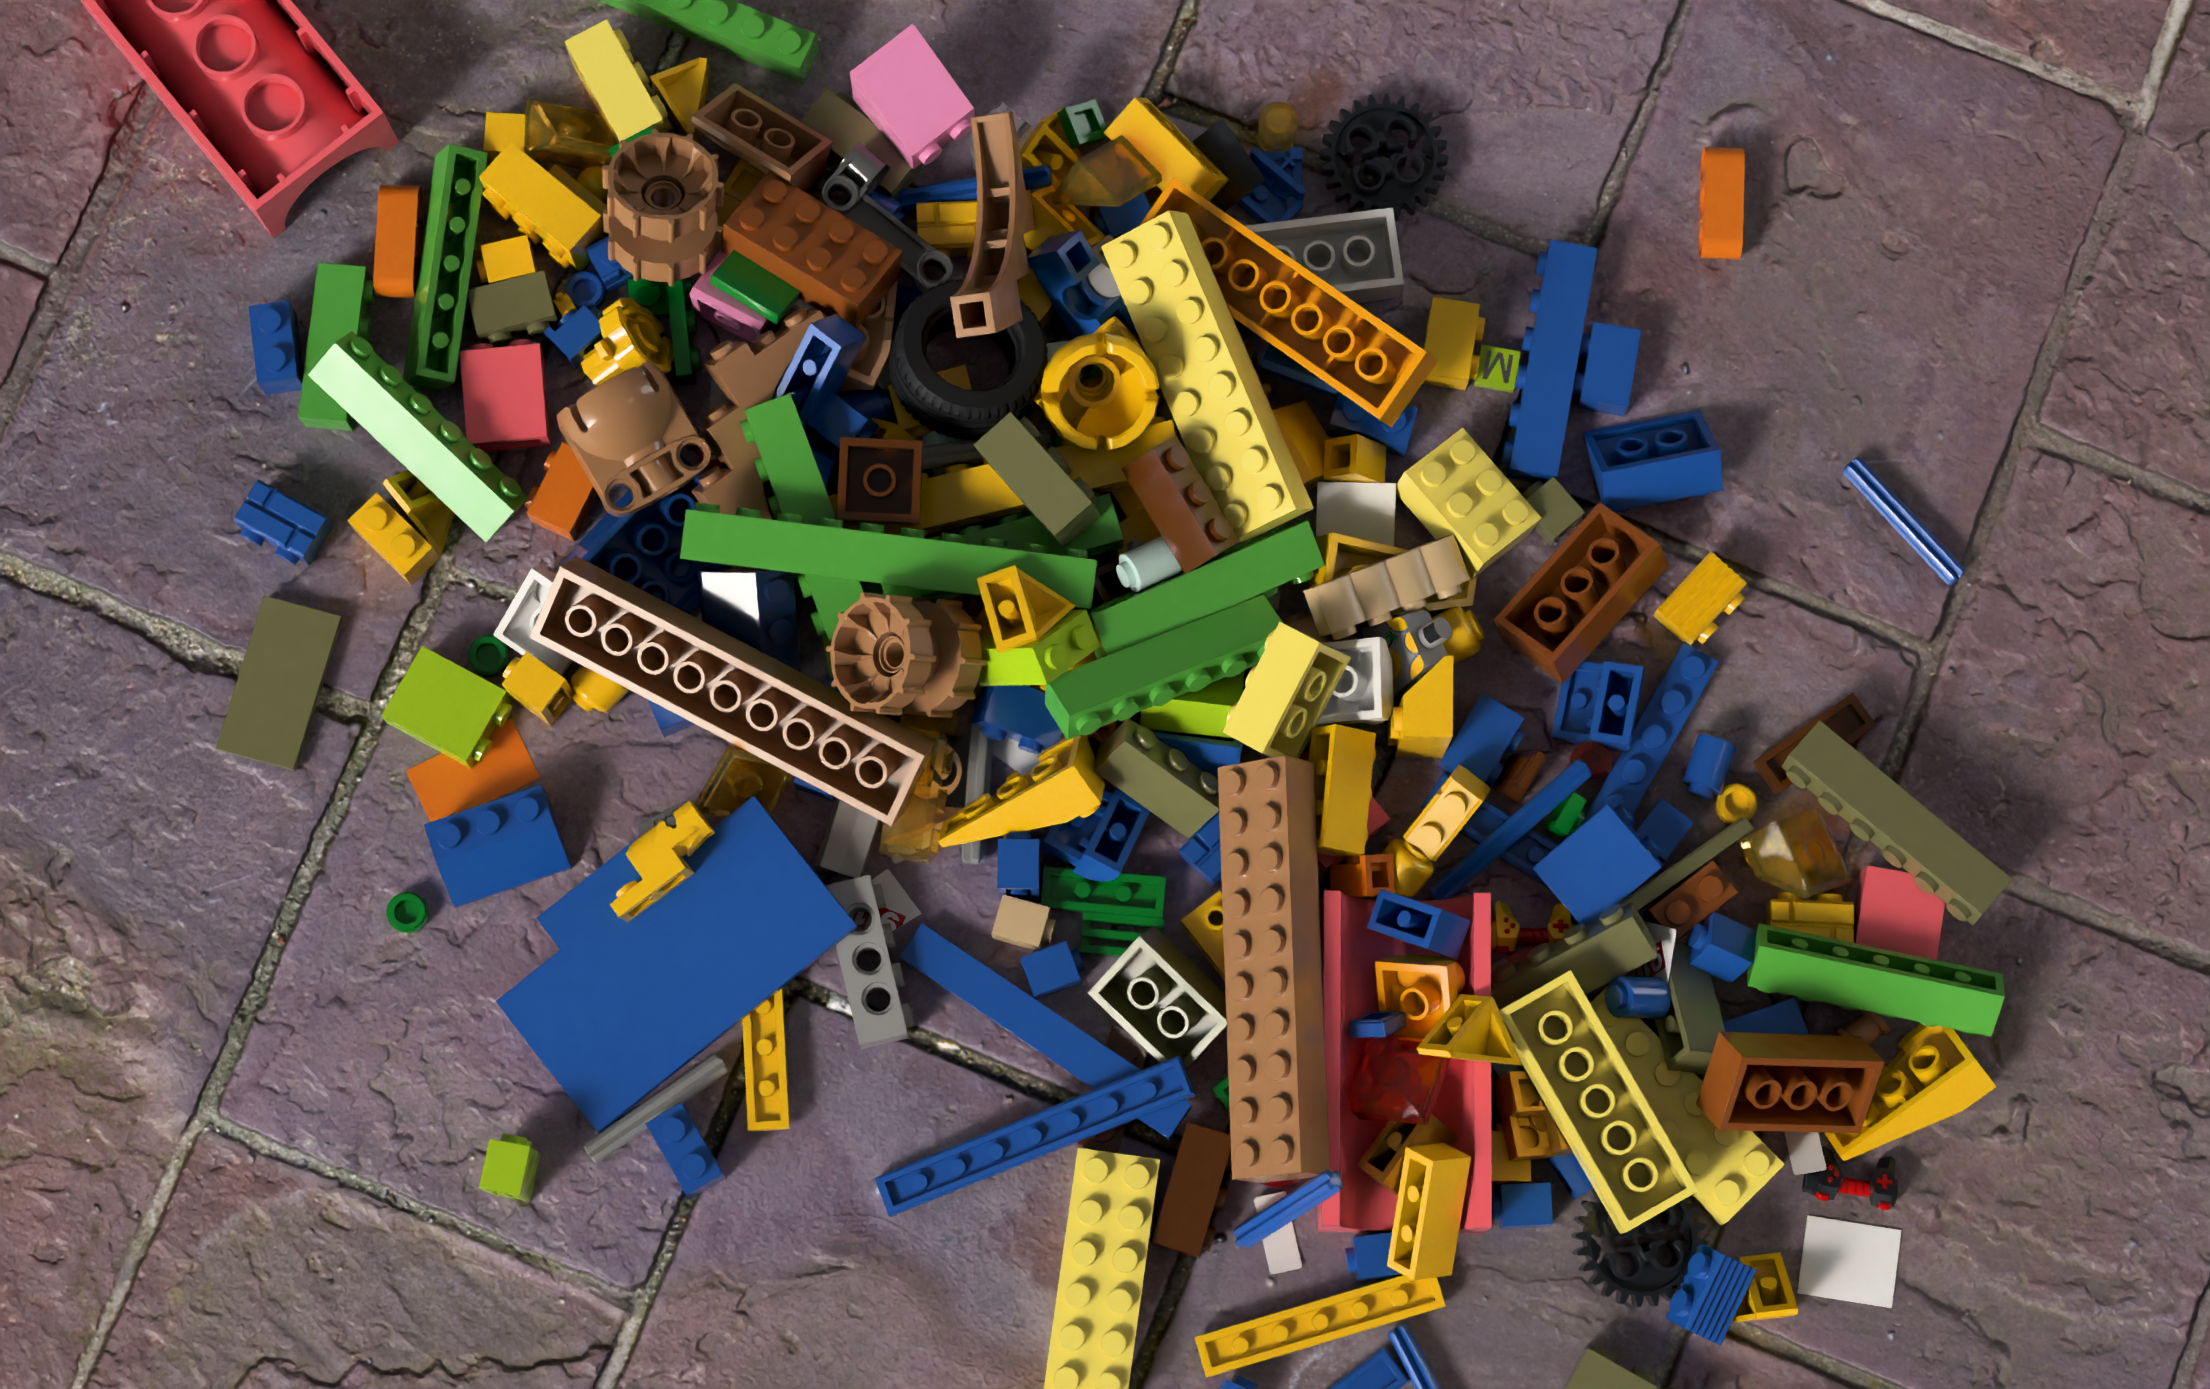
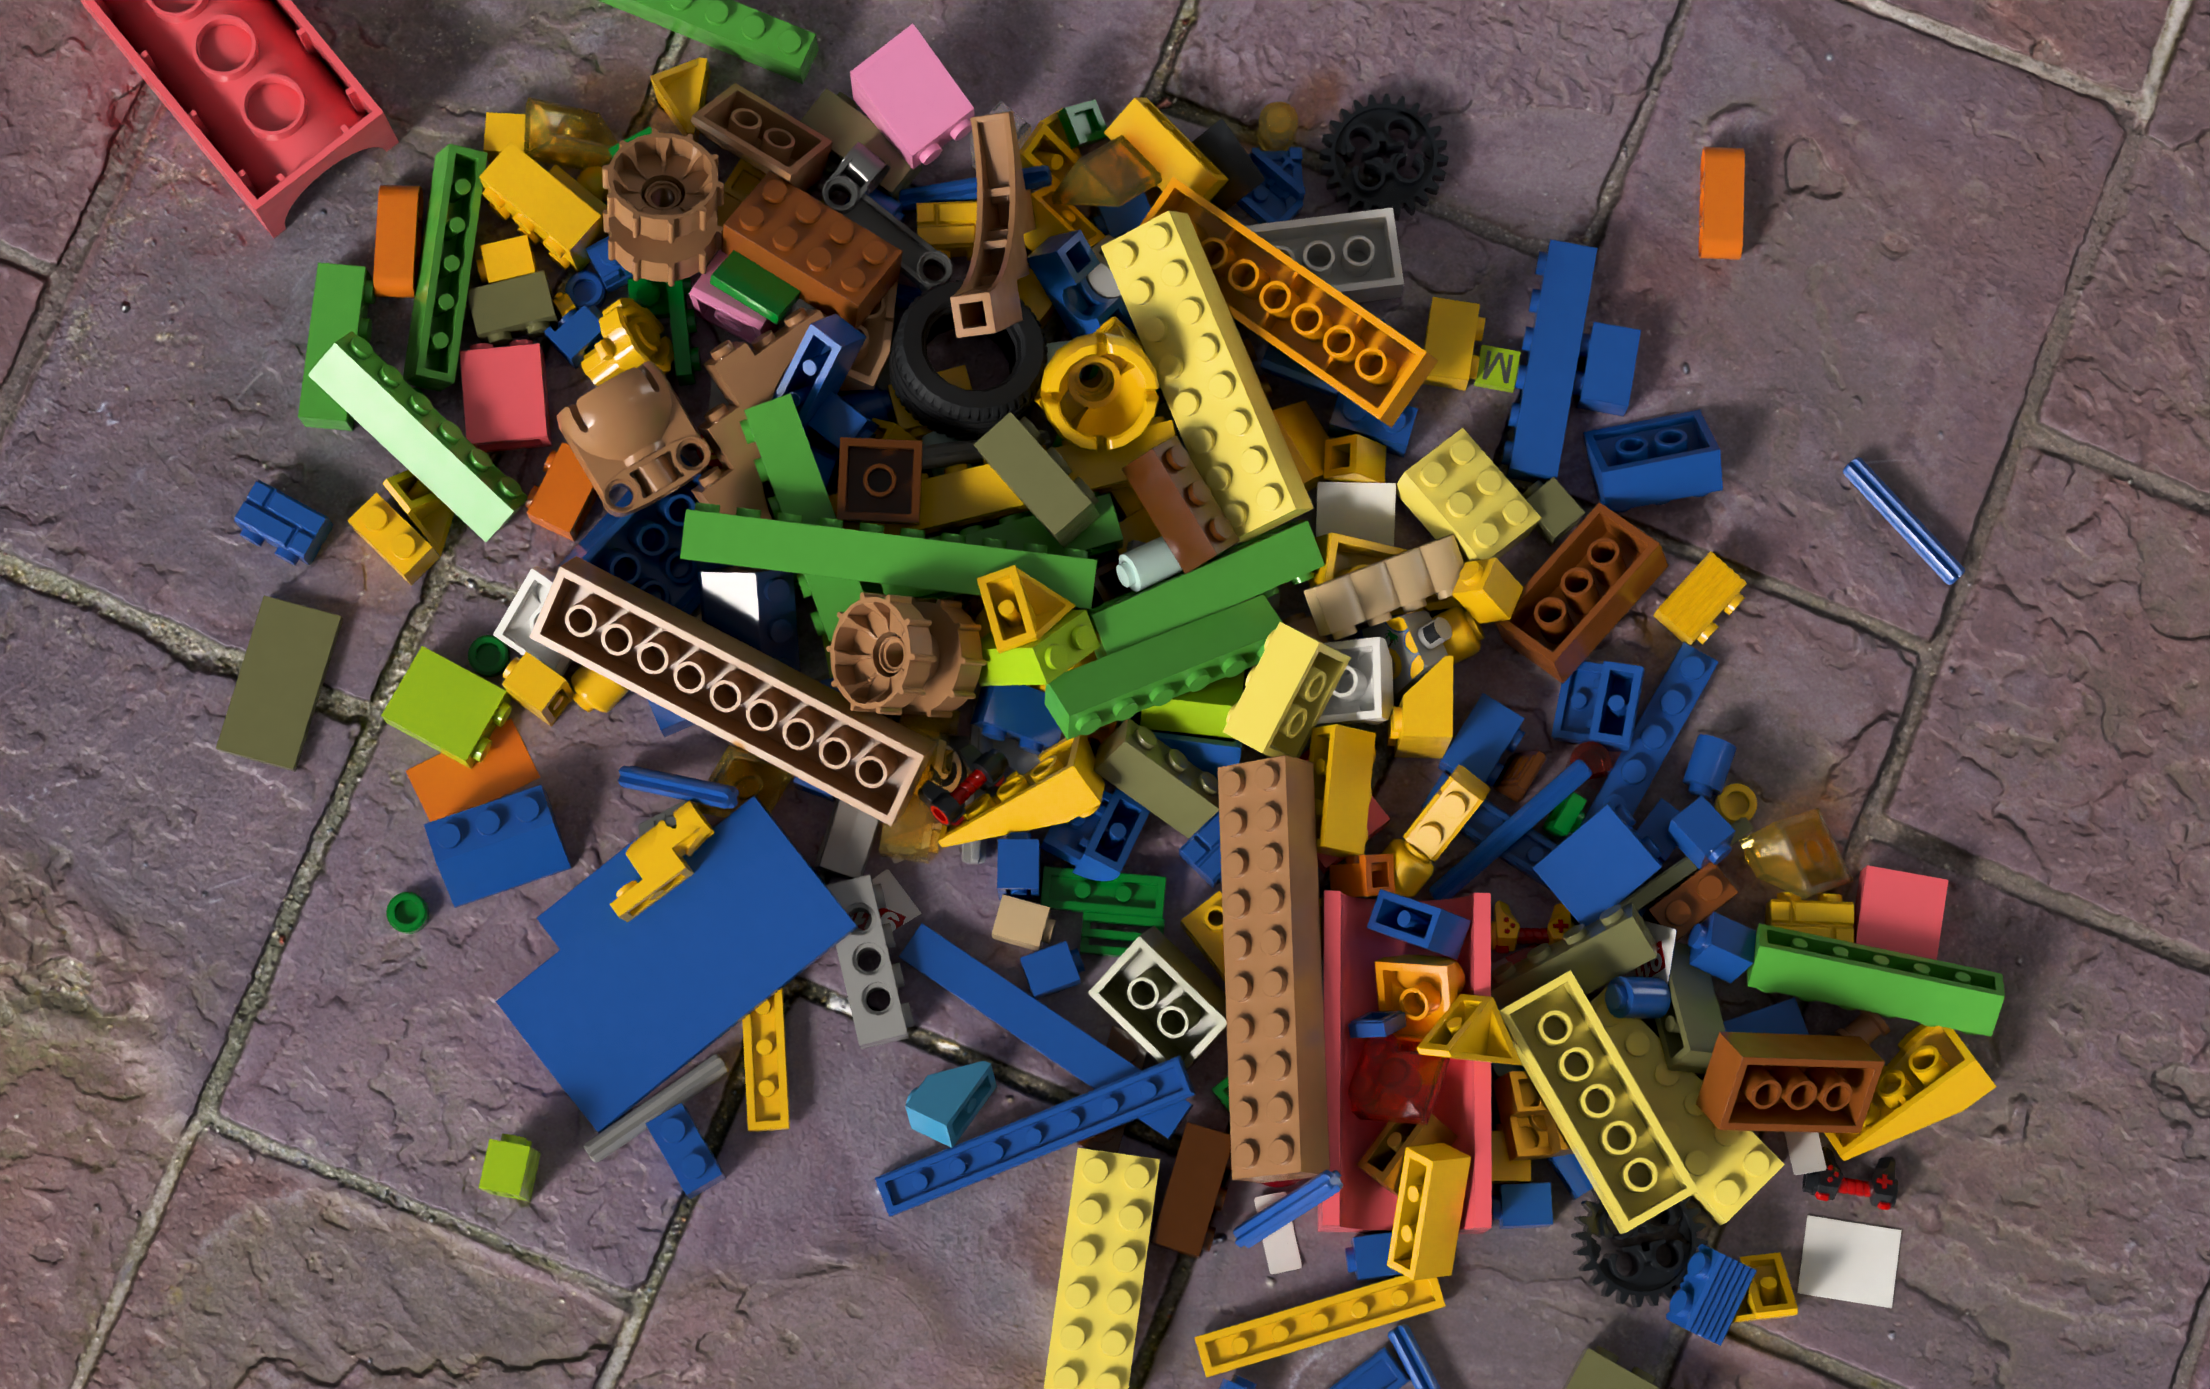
blue brick [248,300,304,395] -> none
light yellow brick [564,19,672,144] -> none
reddish brown plate [1752,693,1877,796] -> none
olive brick [1782,720,2012,926] -> none
none -> blue axle [618,765,739,809]
none -> dark azure slope [905,1061,997,1148]
none -> black piece [918,744,1009,826]
none -> yellow brick [1452,558,1524,624]
none -> blue brick [1666,796,1735,870]

